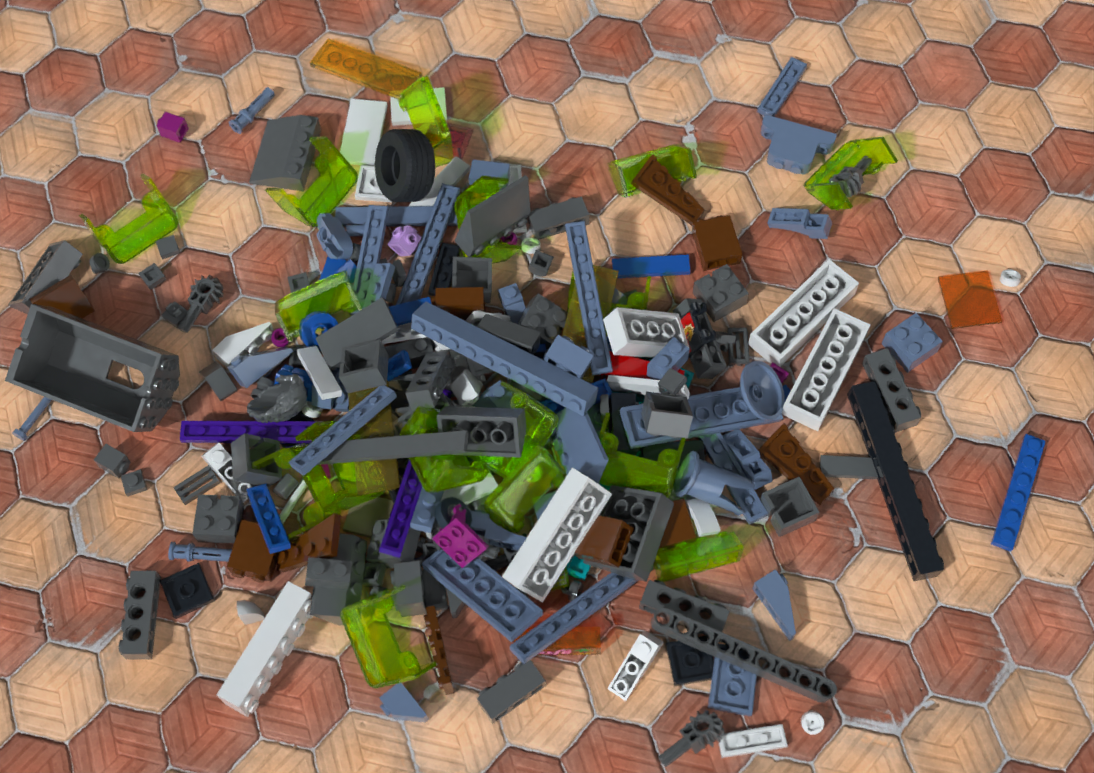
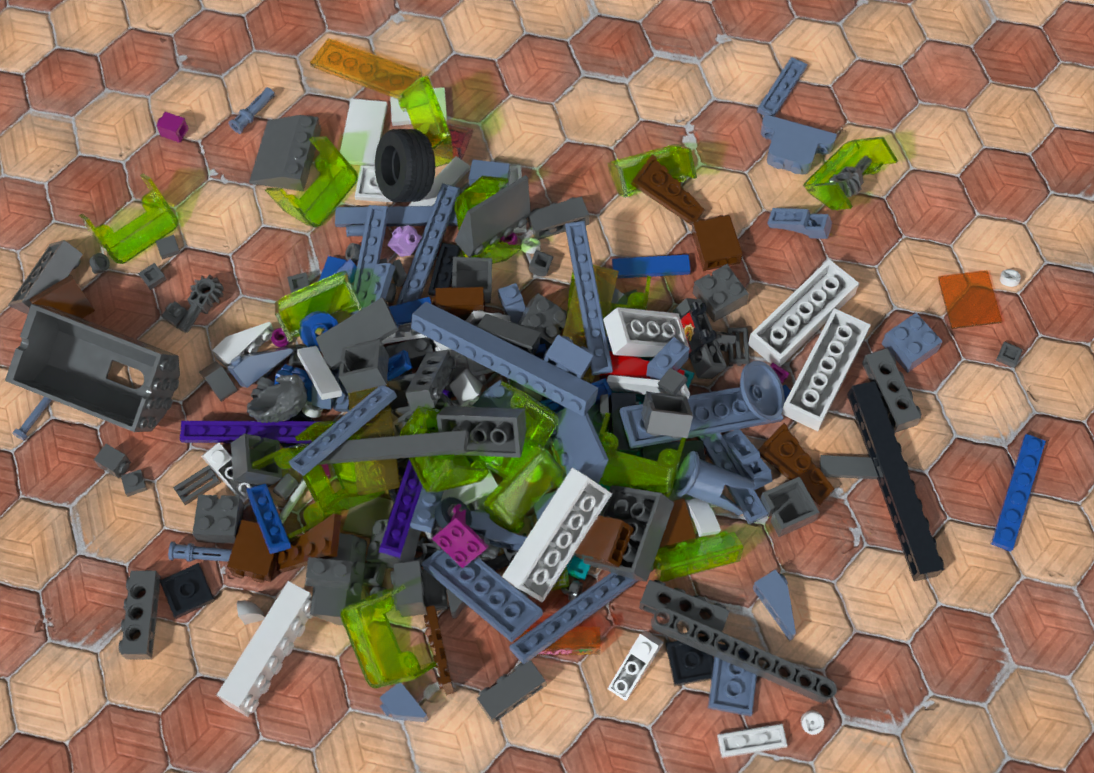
sand blue piece [316,213,353,259] -> none
dark grey gear [658,710,724,767] -> none
none -> dark grey tile [996,342,1023,368]

